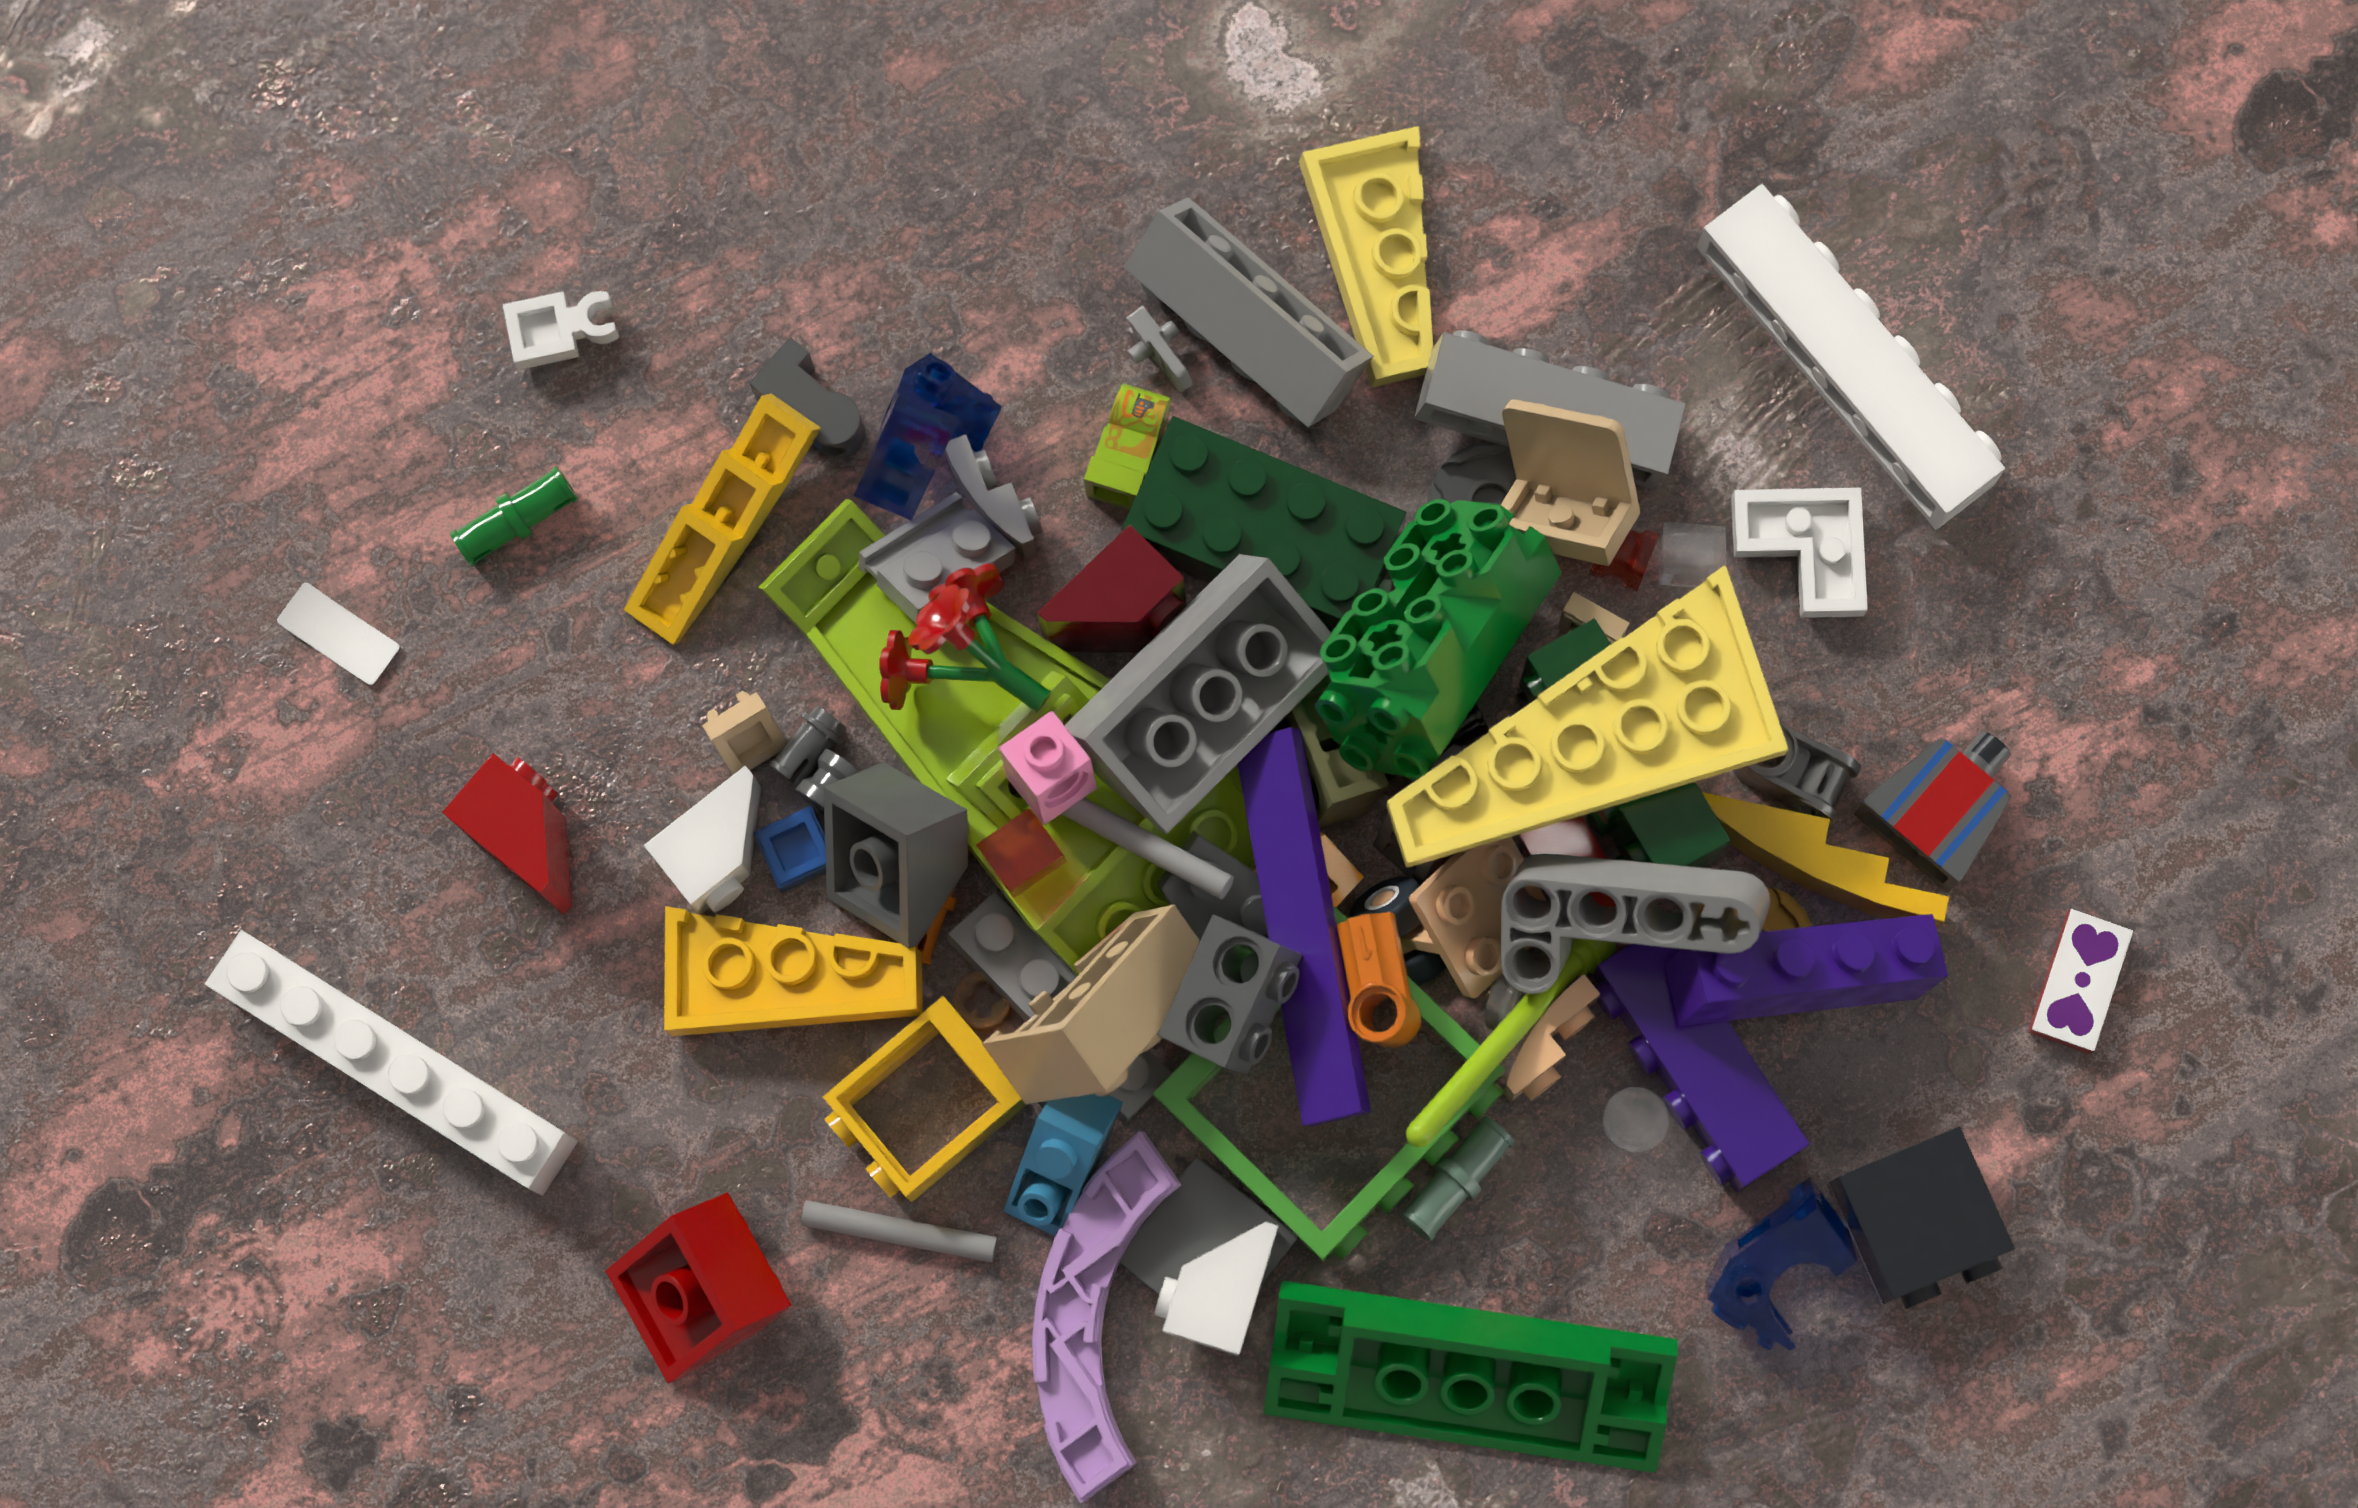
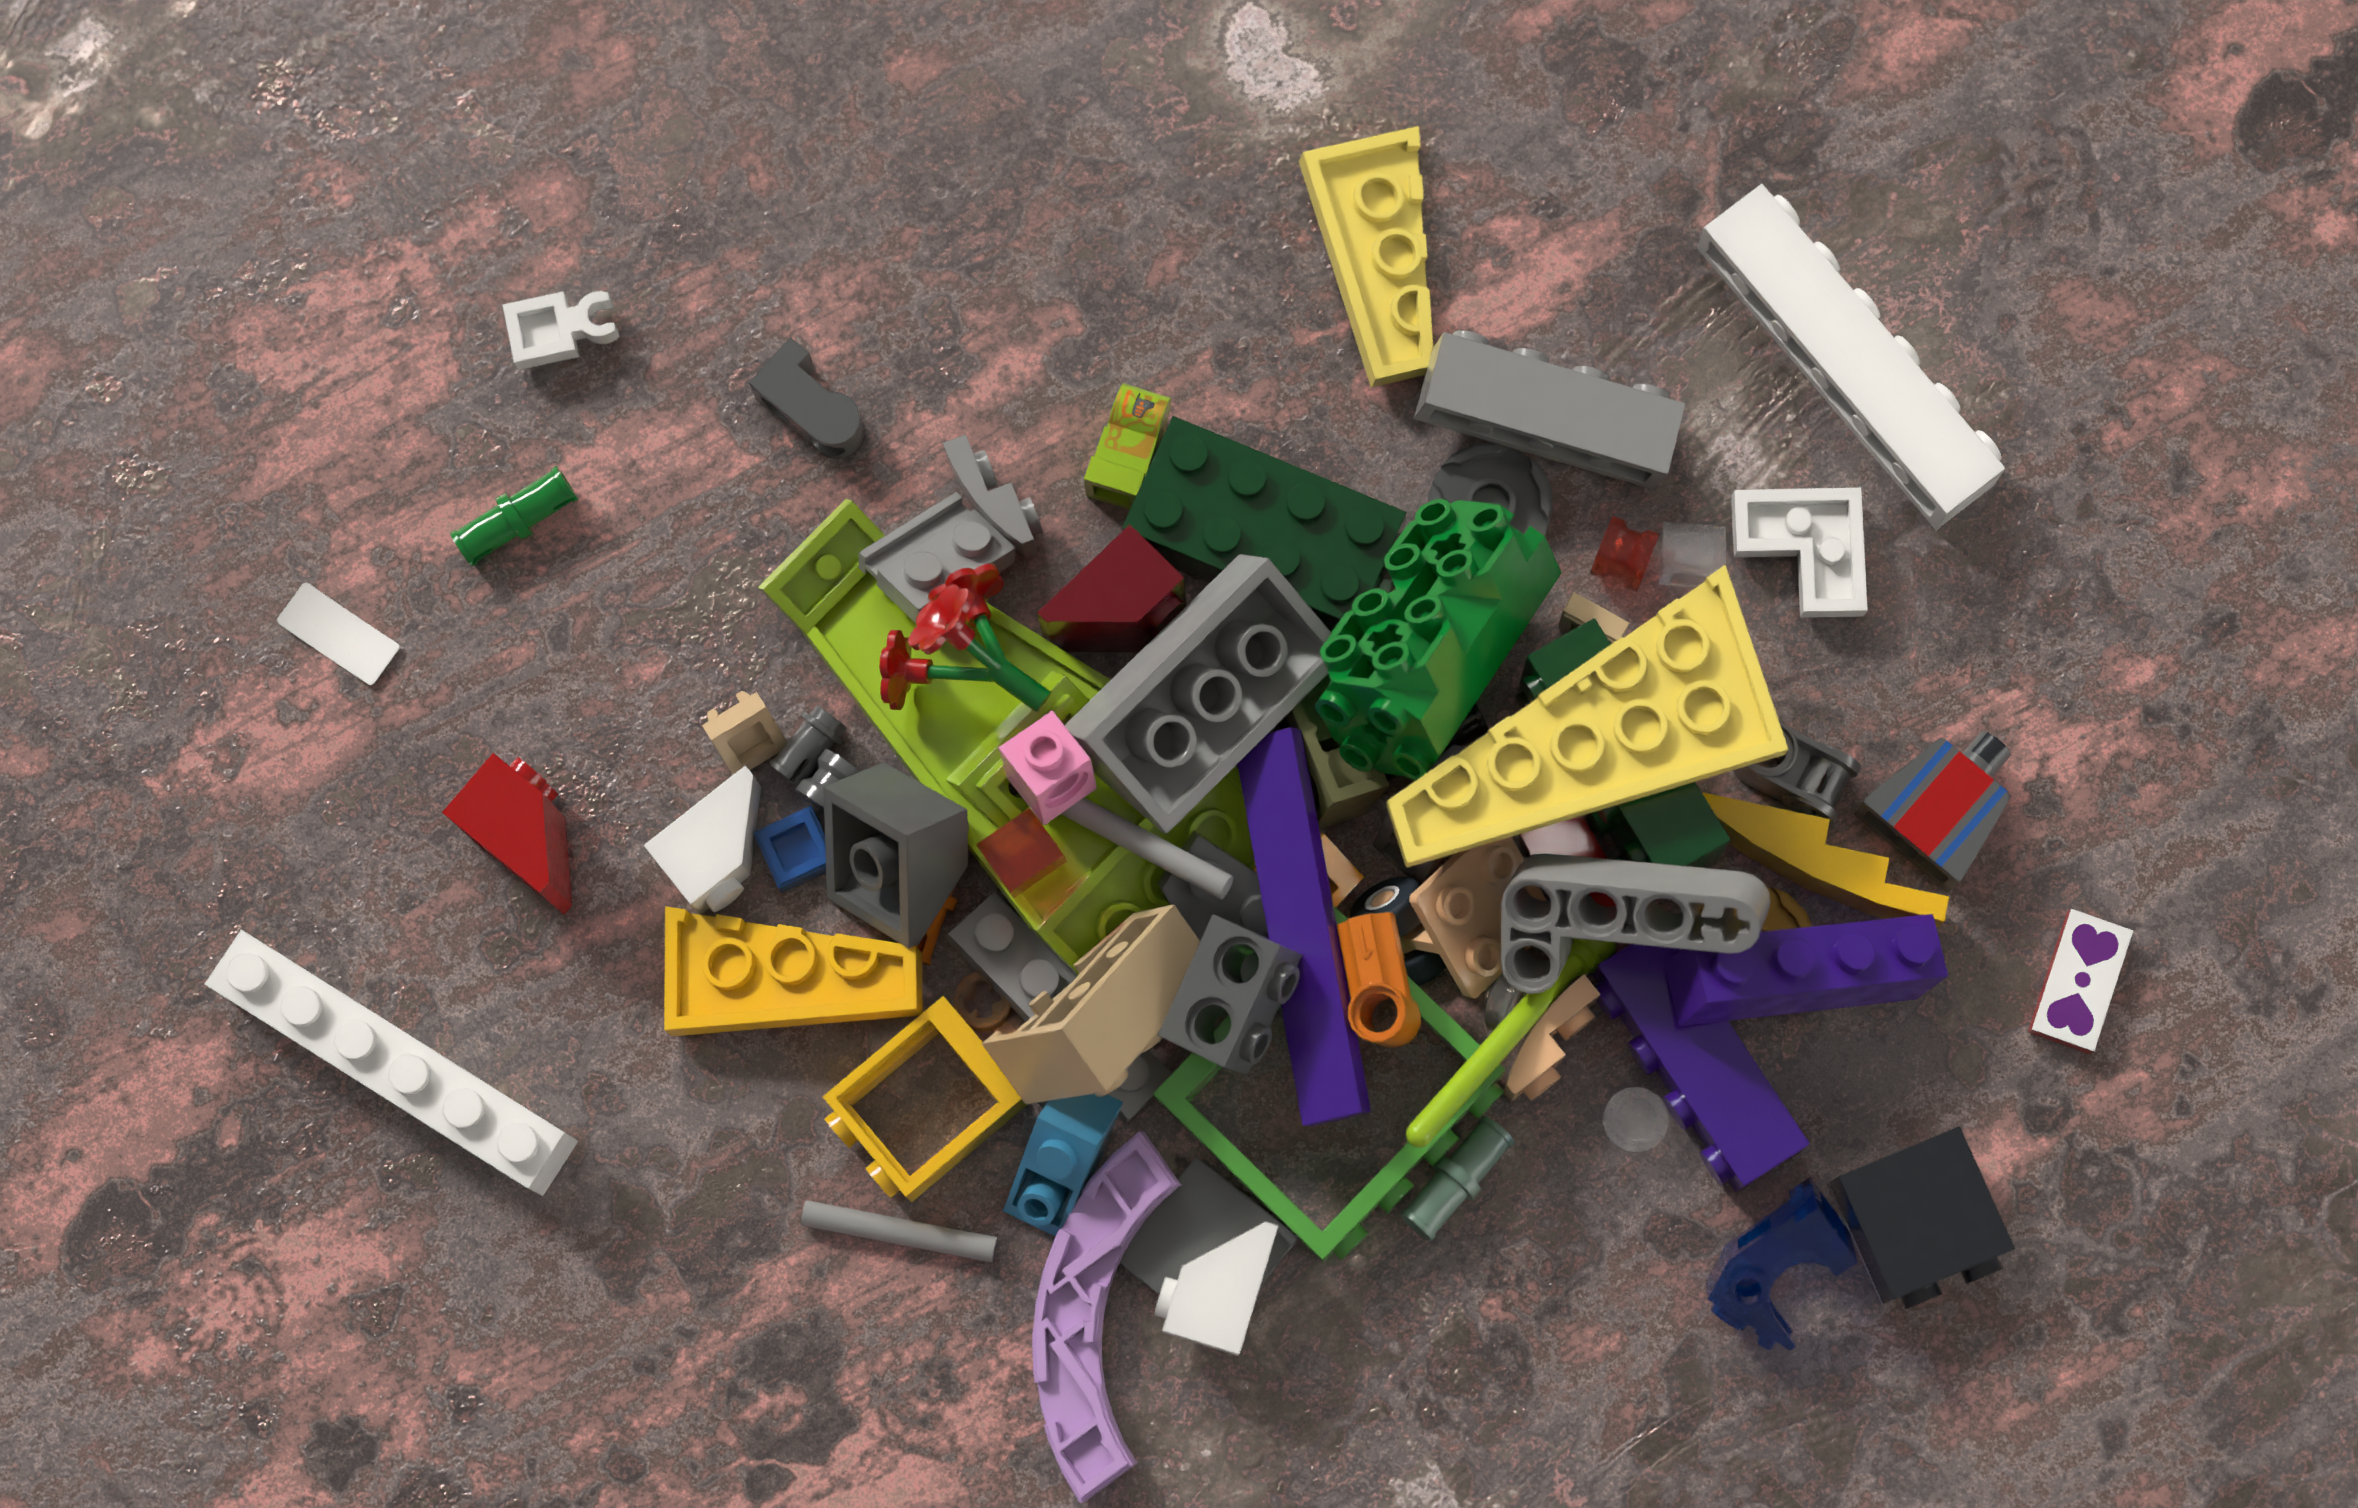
red slope [605,1192,792,1384] -> none
yellow slope [623,393,821,645] -> none
clear blue tile [853,353,1002,520] -> none
light grey brick [1123,197,1374,427] -> none
light grey piece [1126,306,1193,392] -> none
green slope [1263,1281,1678,1473] -> none
tan bracket [1501,399,1640,566] -> none

